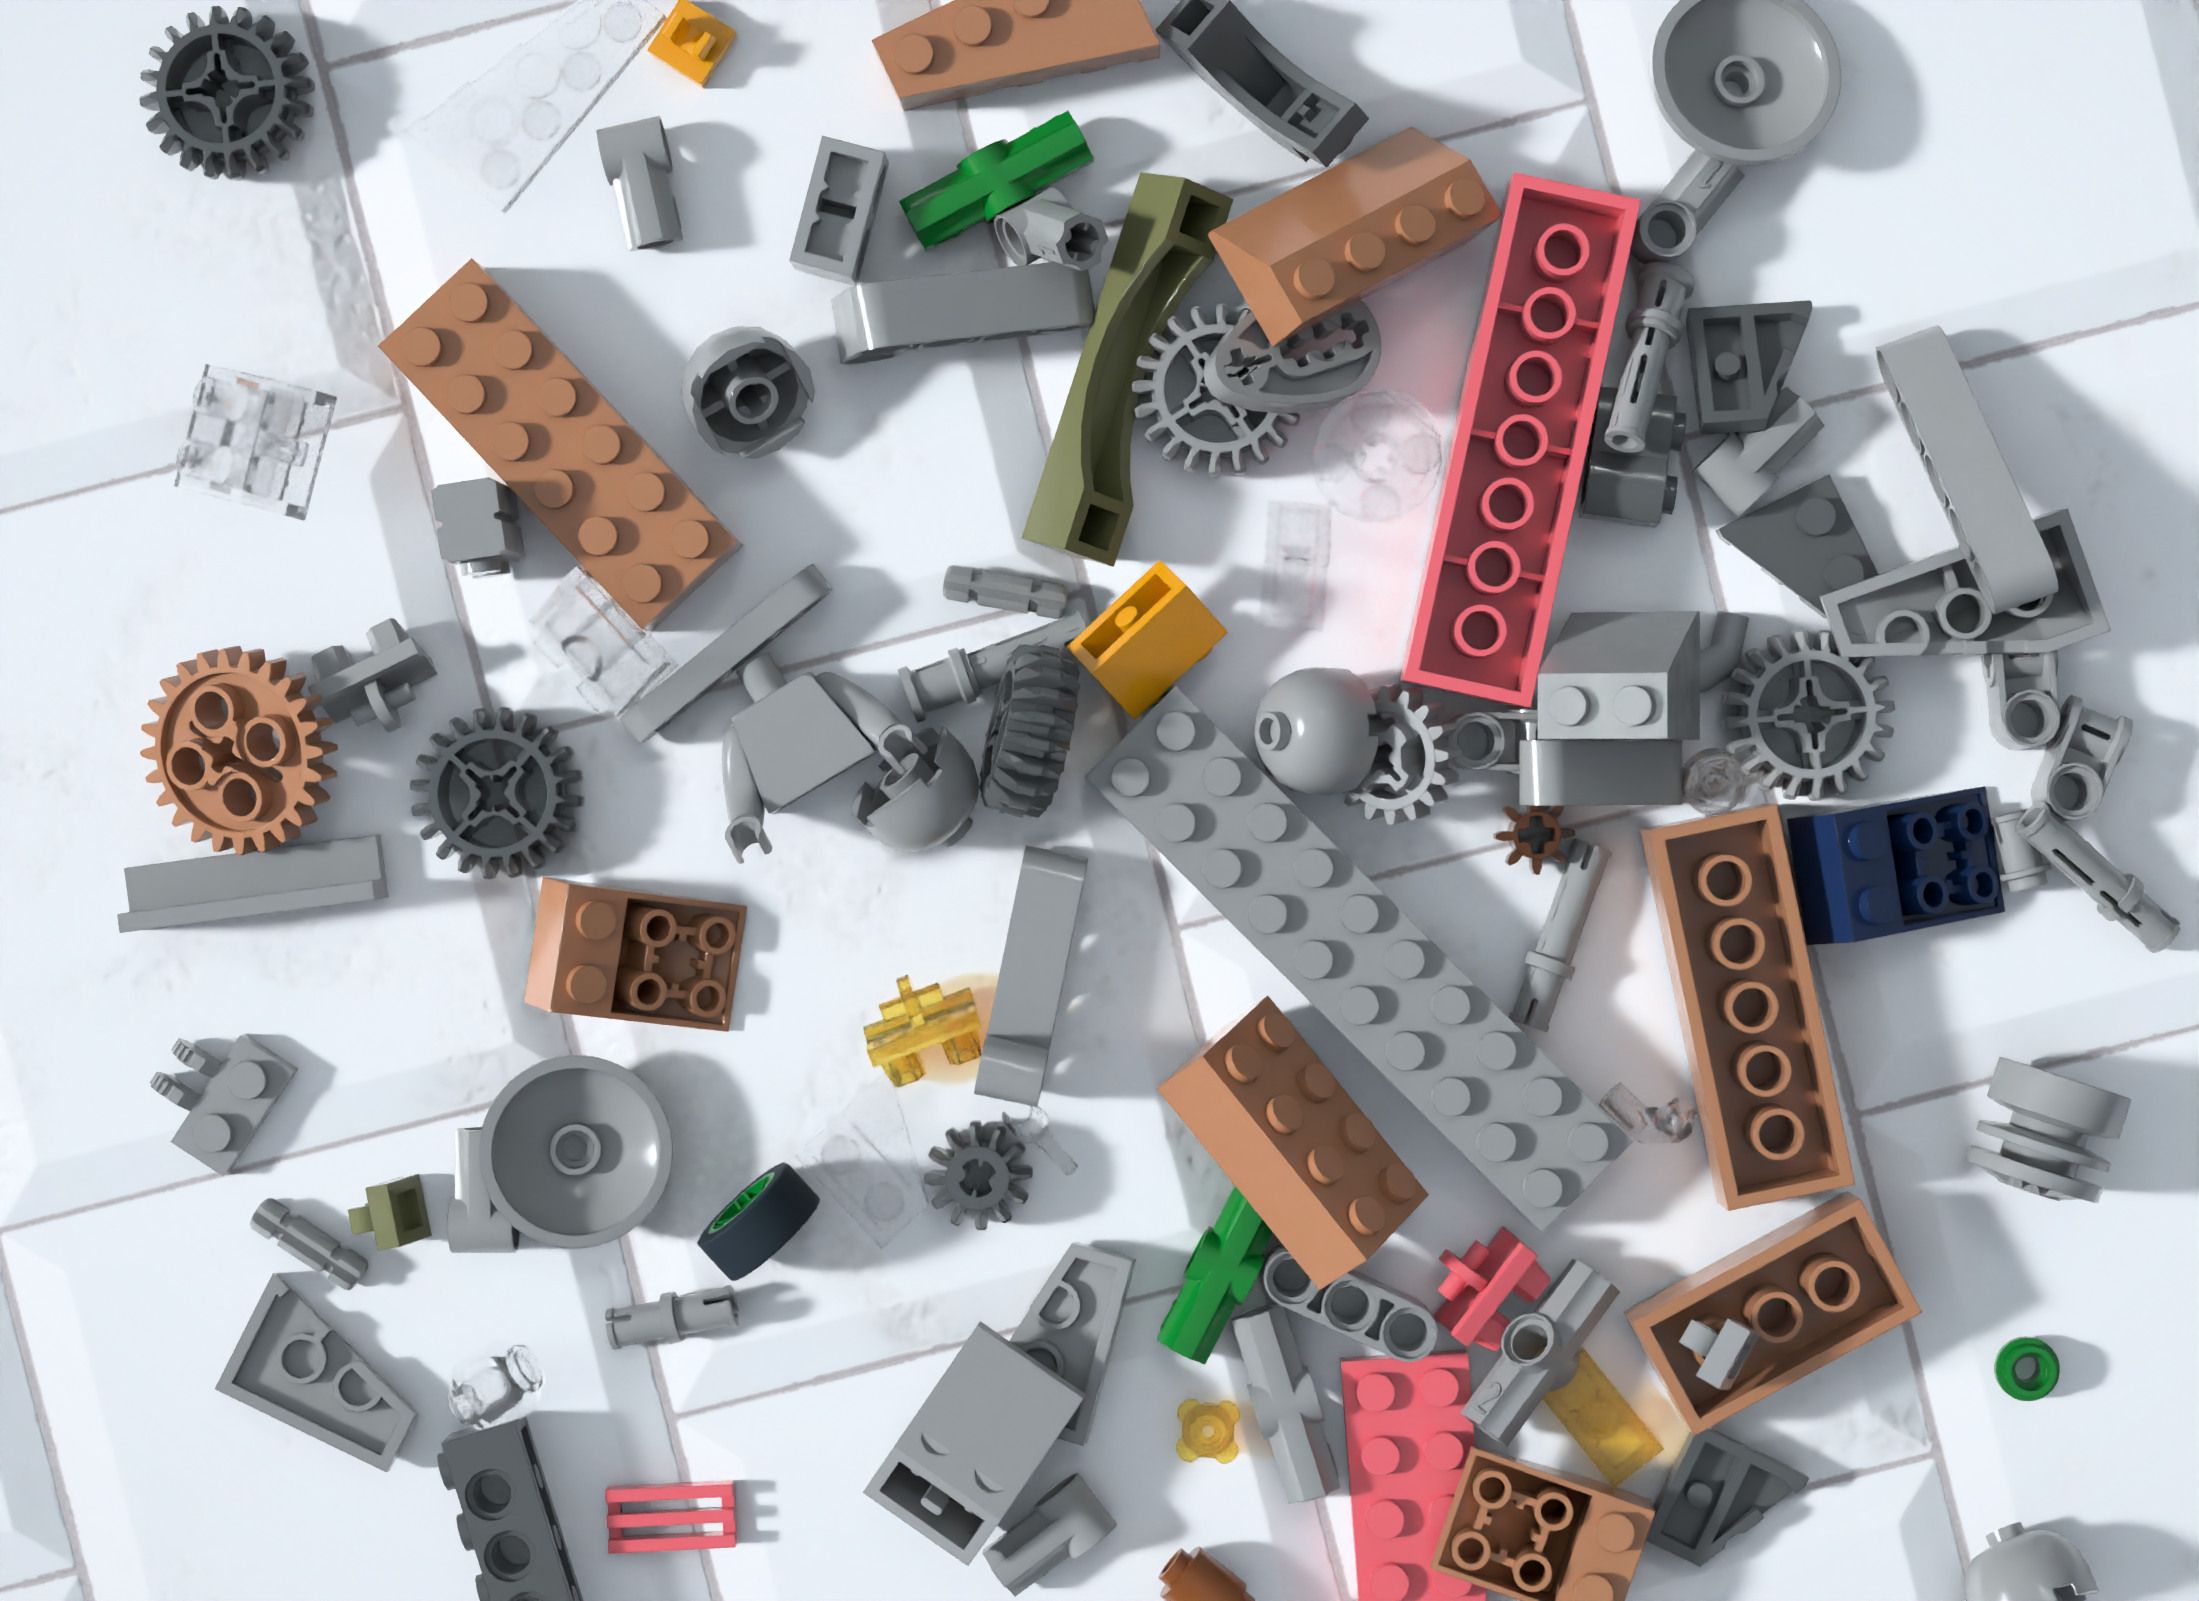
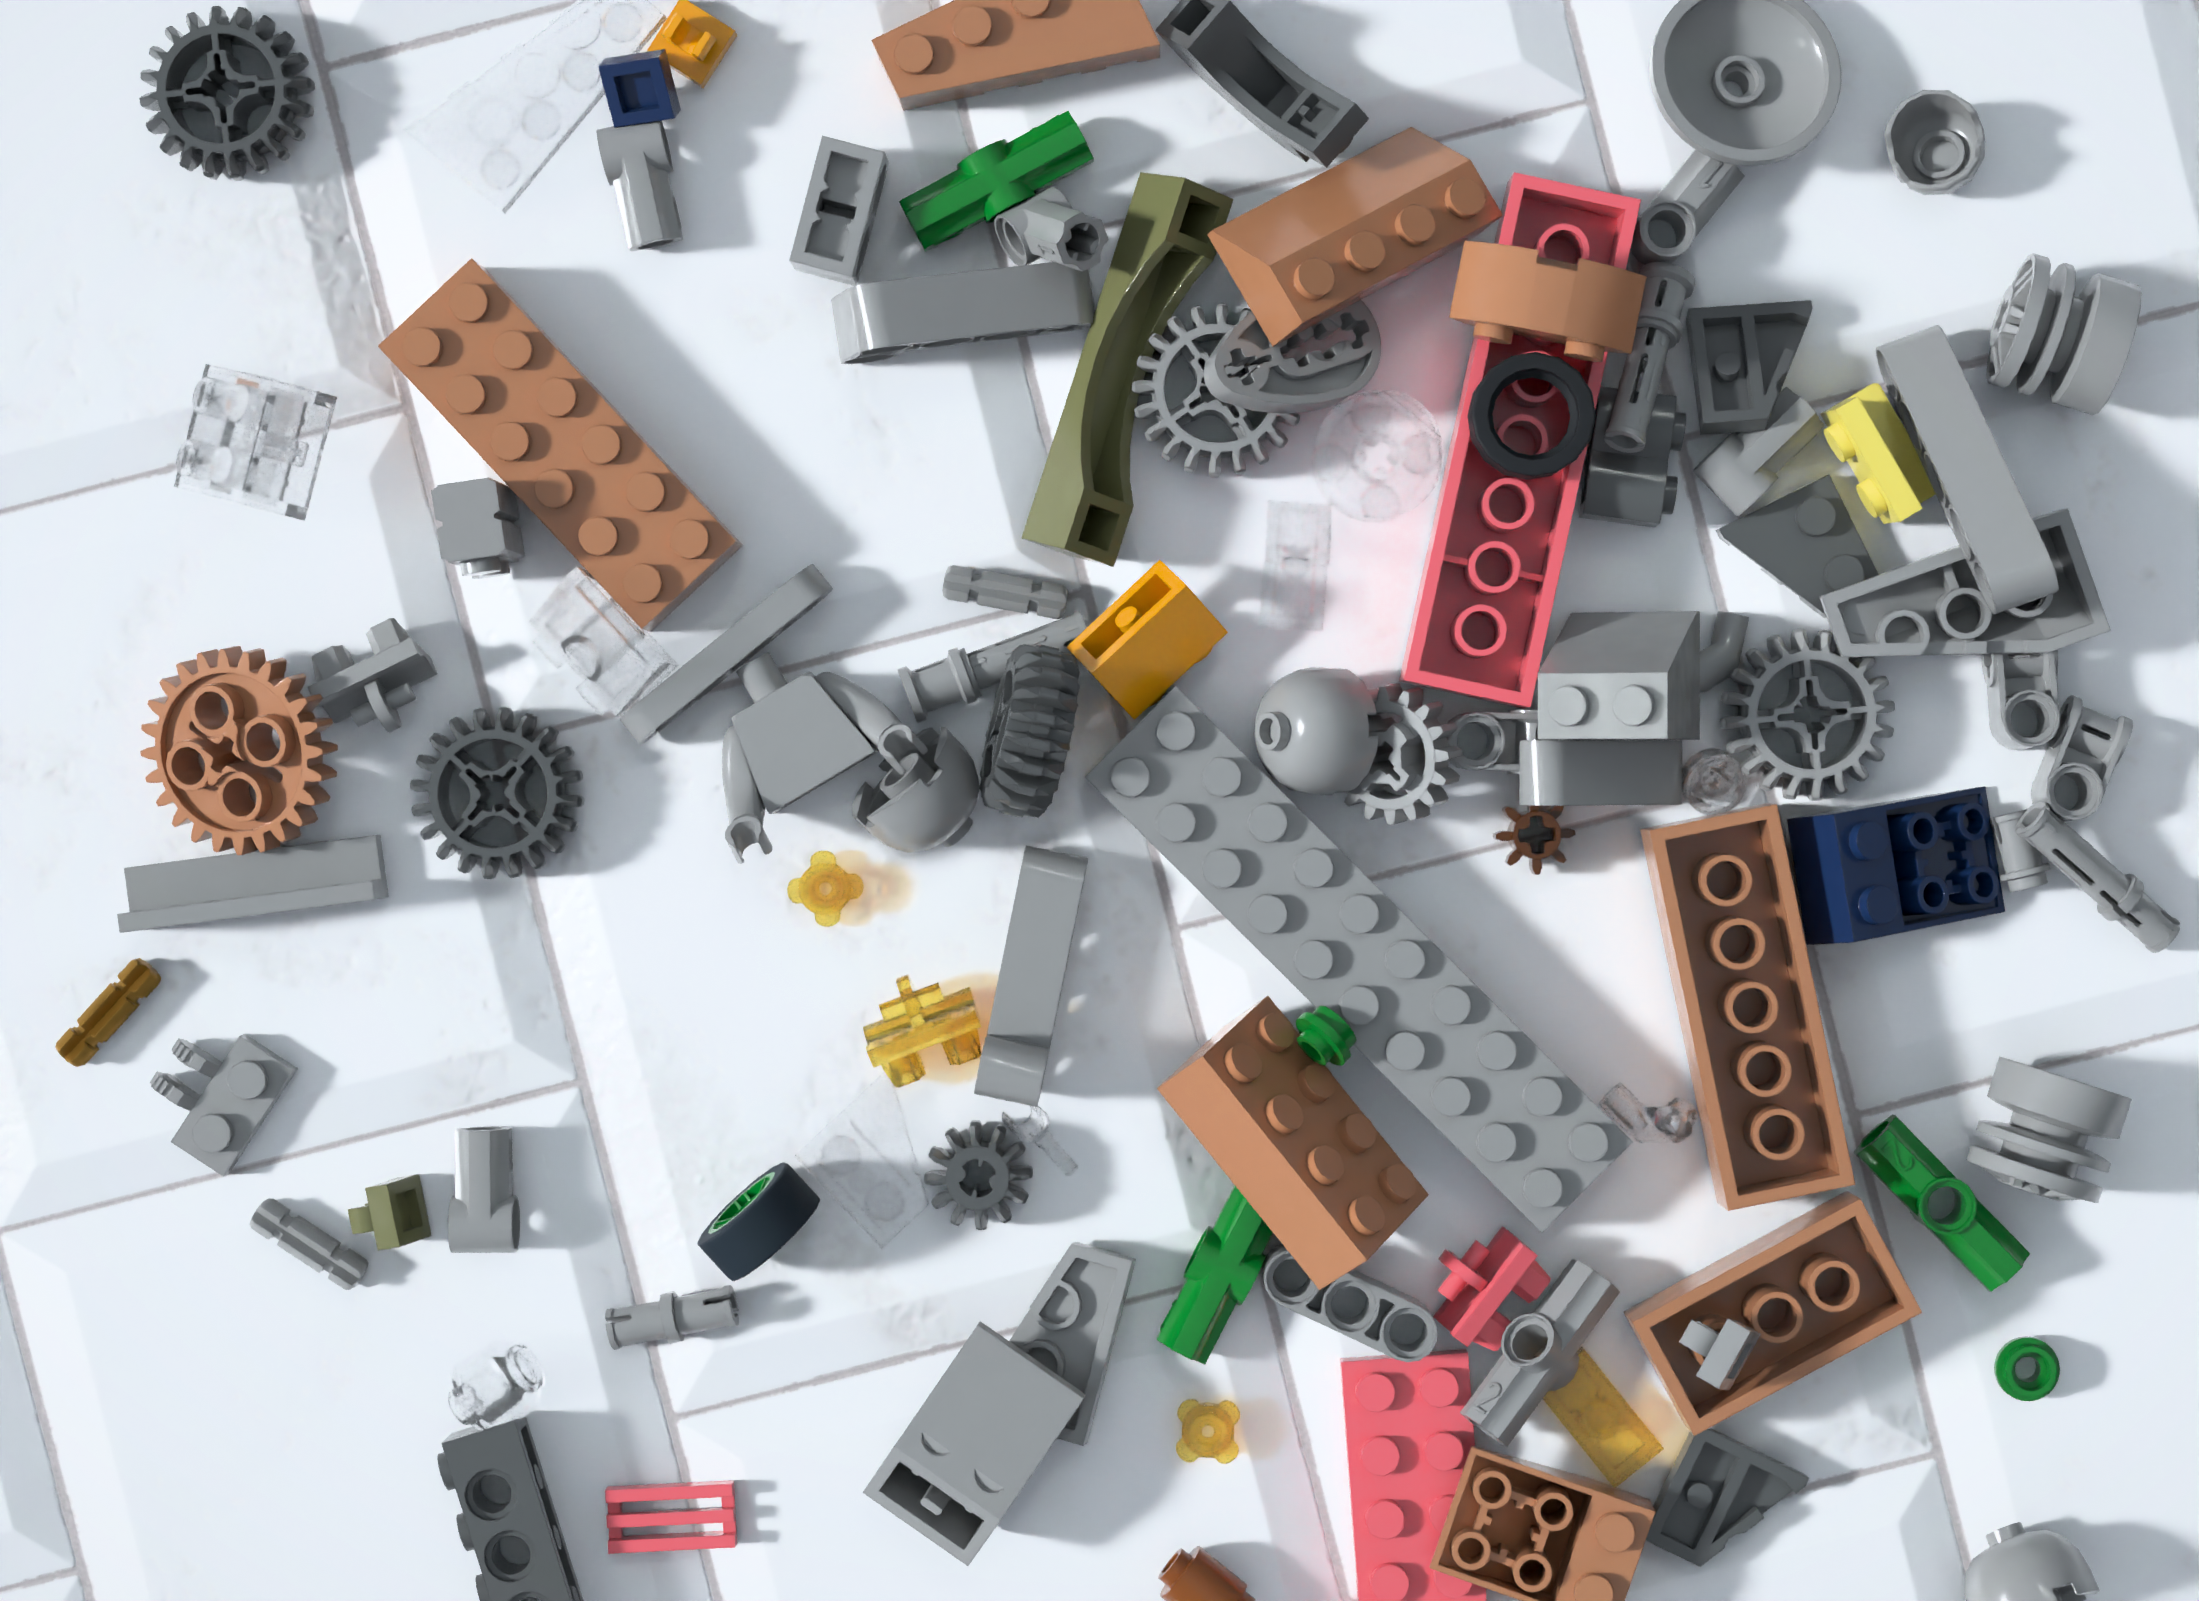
light grey wing [215,1273,418,1473] -> none
light grey dish [479,1055,673,1248] -> none
nougat slope [524,877,747,1032] -> none
light grey cylinder [681,326,815,459] -> none
light grey piece [982,1473,1117,1597] -> none
light grey piece [1231,1303,1341,1504] -> none
light grey pin [1509,838,1613,1032] -> none
none -> pearl gold axle [55,958,161,1067]
none -> dark blue tile [598,49,681,128]
none -> clear yellow plate [787,850,864,927]
none -> green plate [1296,1006,1357,1066]
none -> nougat brick [1449,241,1646,362]
none -> black tyre [1467,352,1596,480]
none -> light yellow bracket [1820,383,1936,524]
none -> green piece [1853,1114,2030,1292]
none -> light grey hair [1884,90,1985,195]
none -> light grey wheel [1986,253,2142,415]

